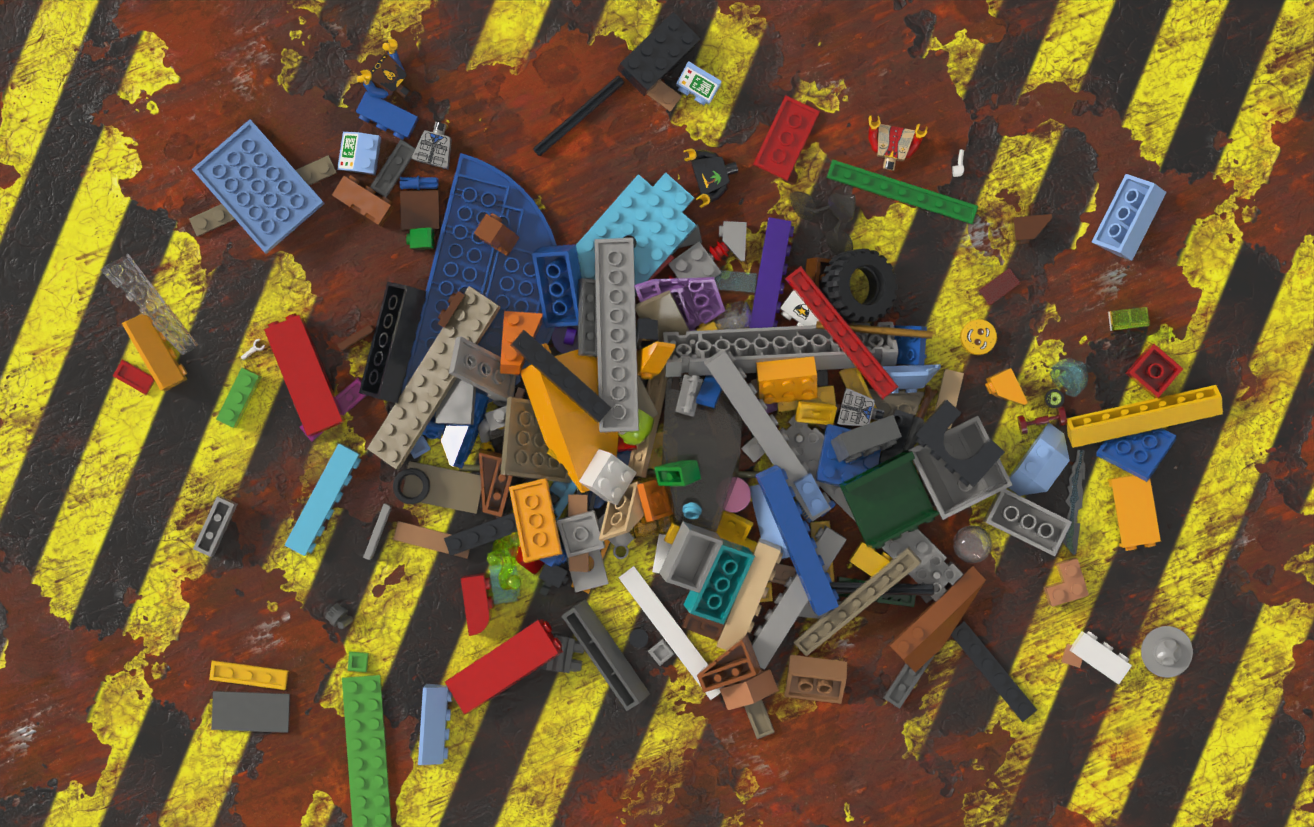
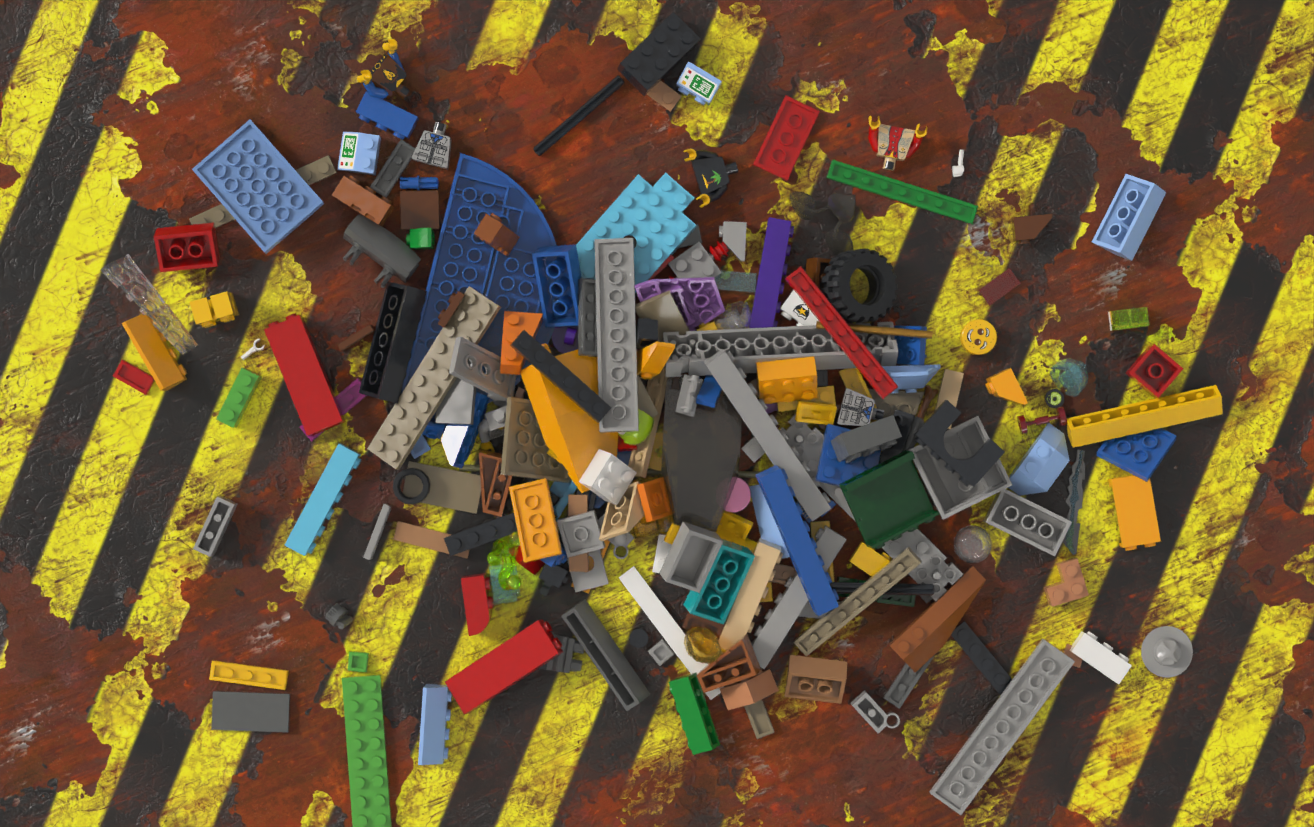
green slope [654,460,701,486] -> none
medium azure plate [682,502,702,519] -> none
medium blue plate [793,473,829,517] -> none
none -> red brick [154,222,220,272]
none -> yellow piece [190,291,239,328]
none -> dark grey piece [343,214,421,288]
none -> green brick [669,672,720,755]
none -> clear yellow hair [684,627,723,664]
none -> light grey hinge [851,690,900,733]
none -> light grey plate [929,638,1075,815]

